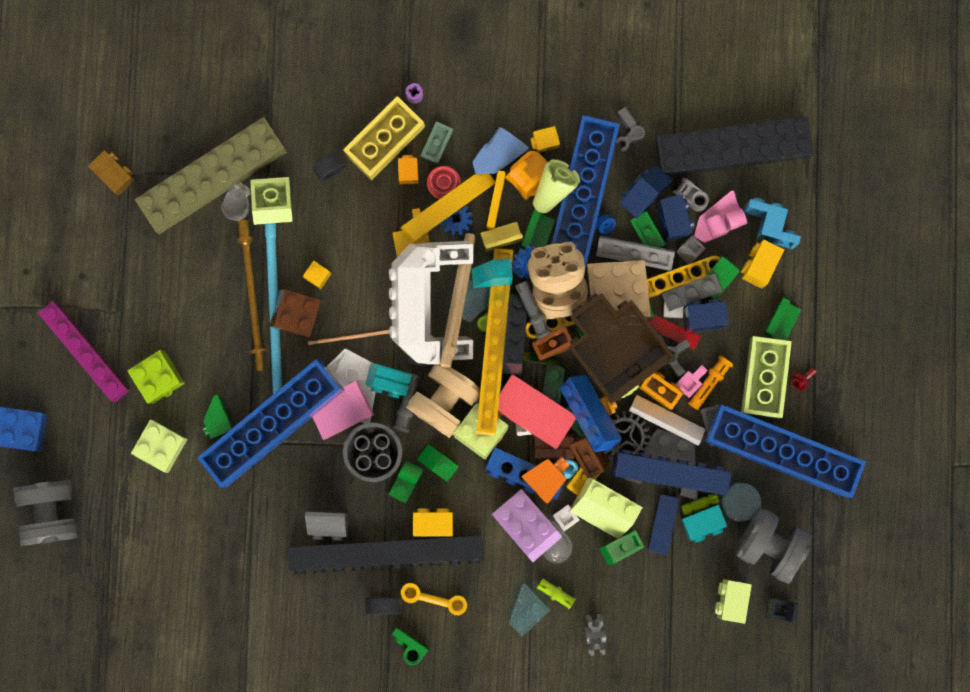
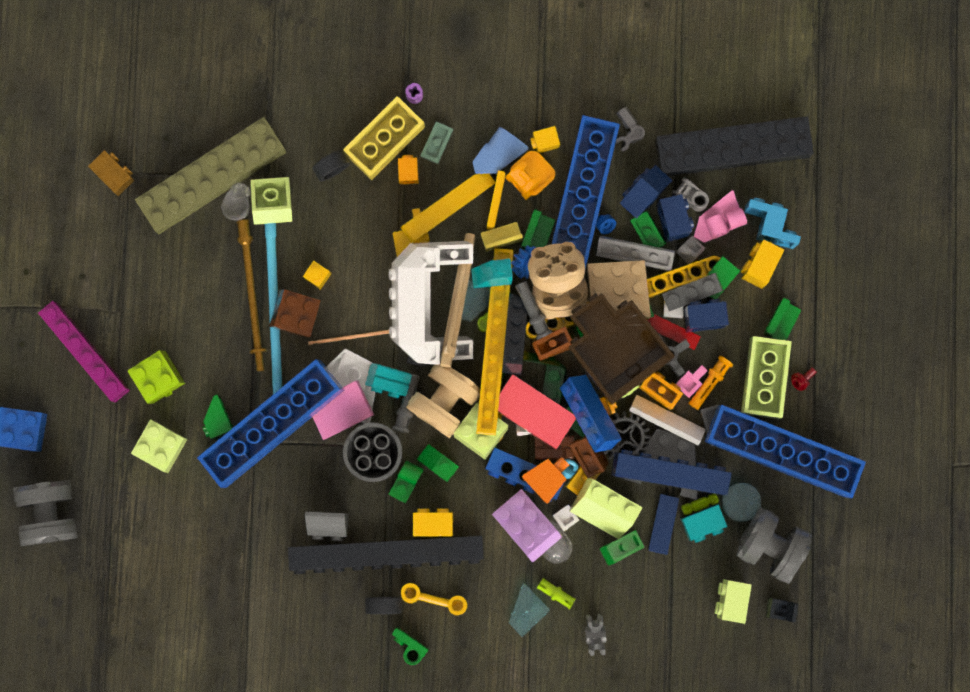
coral piece [427,166,461,199] -> none
blue gear [440,206,473,237] -> none
yellowish green cone [533,159,580,213] -> none

